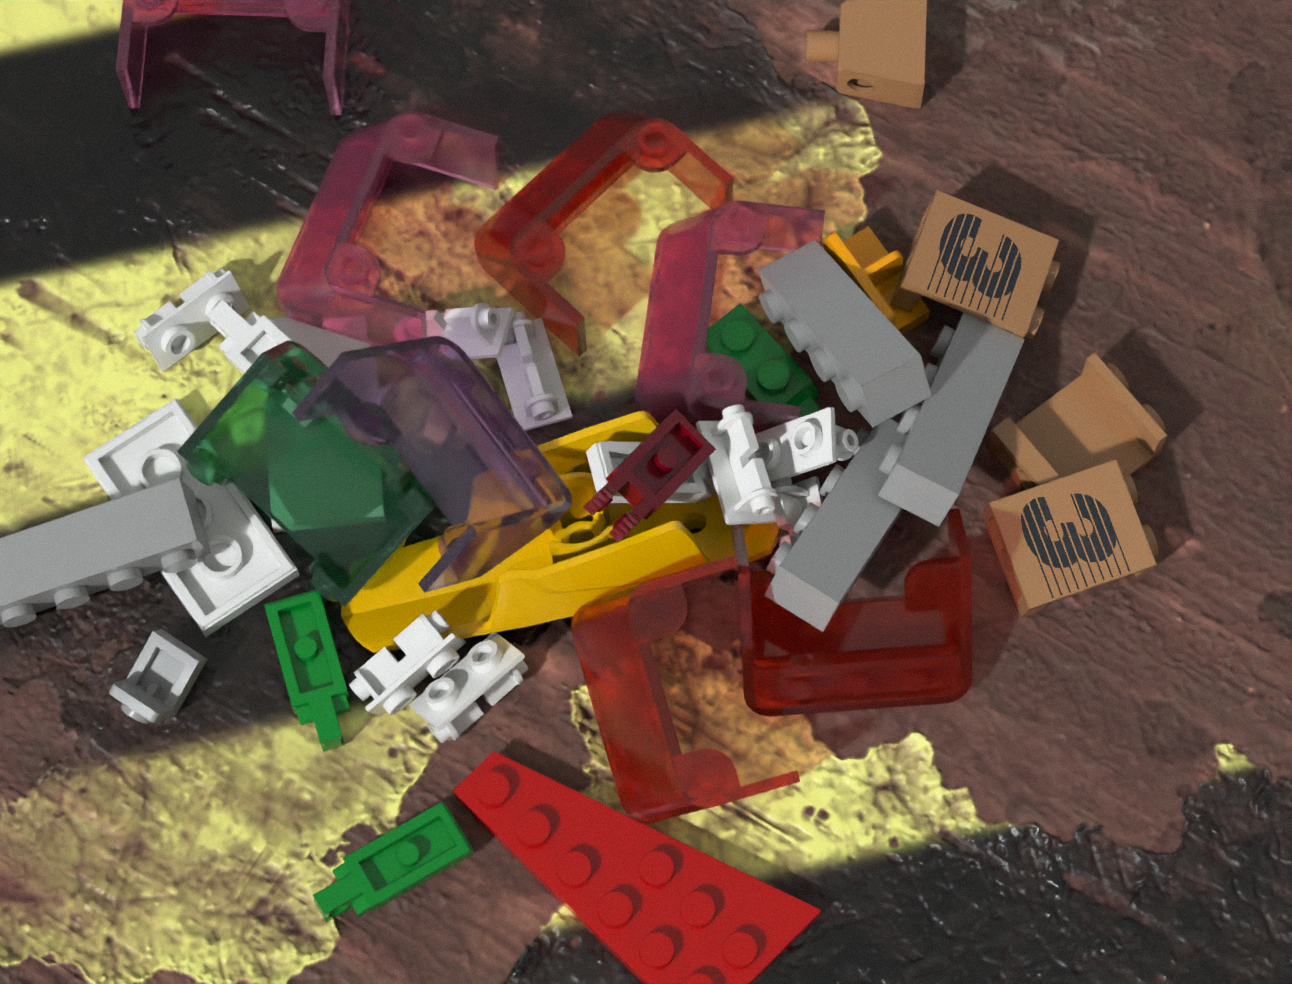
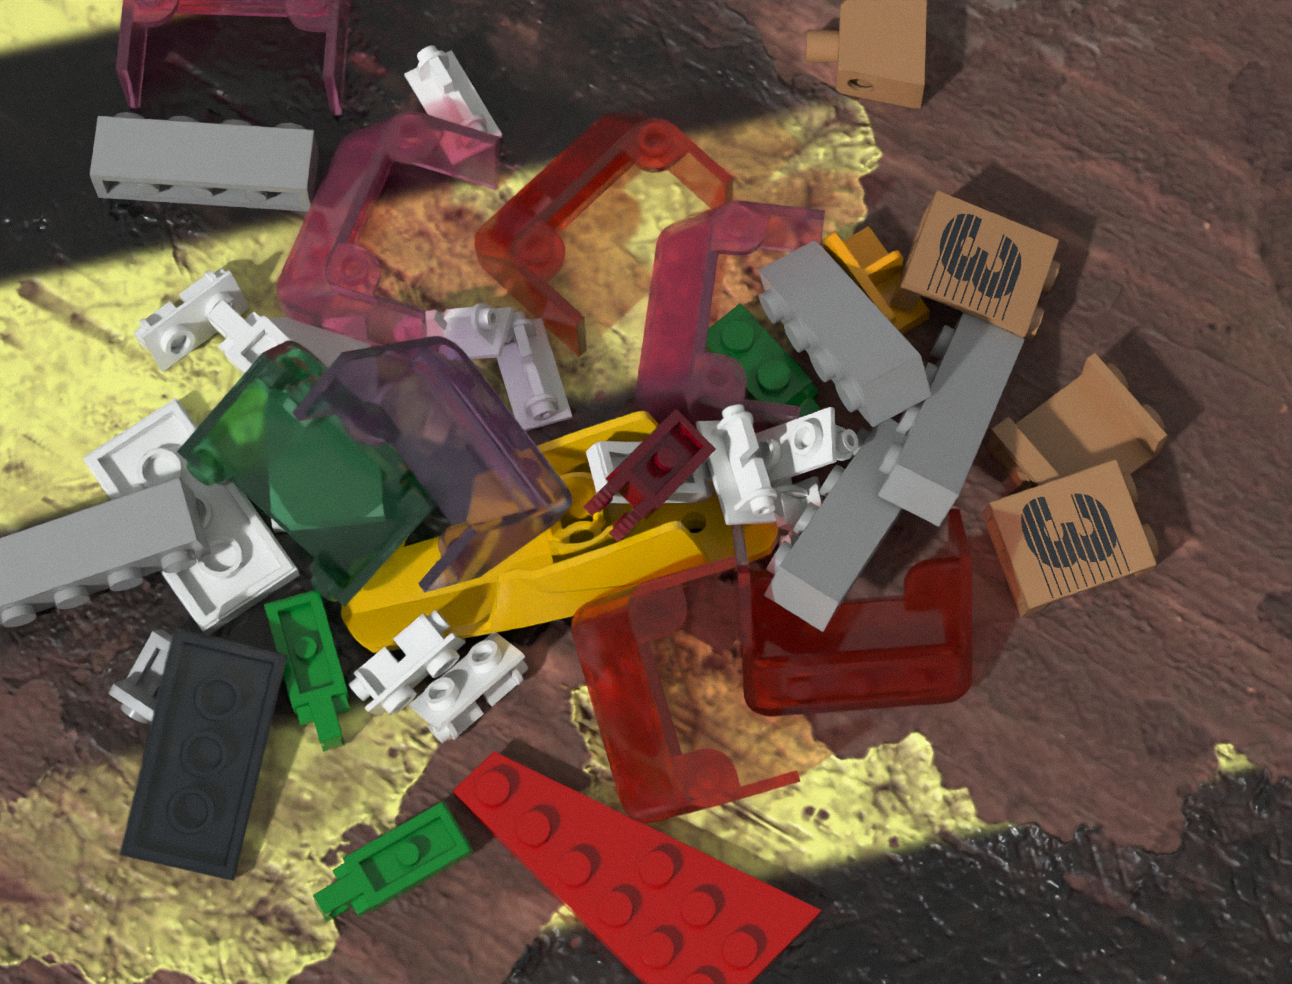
none -> light grey brick [90,112,319,212]
none -> black tile [119,628,287,881]
none -> hinge [404,45,502,161]

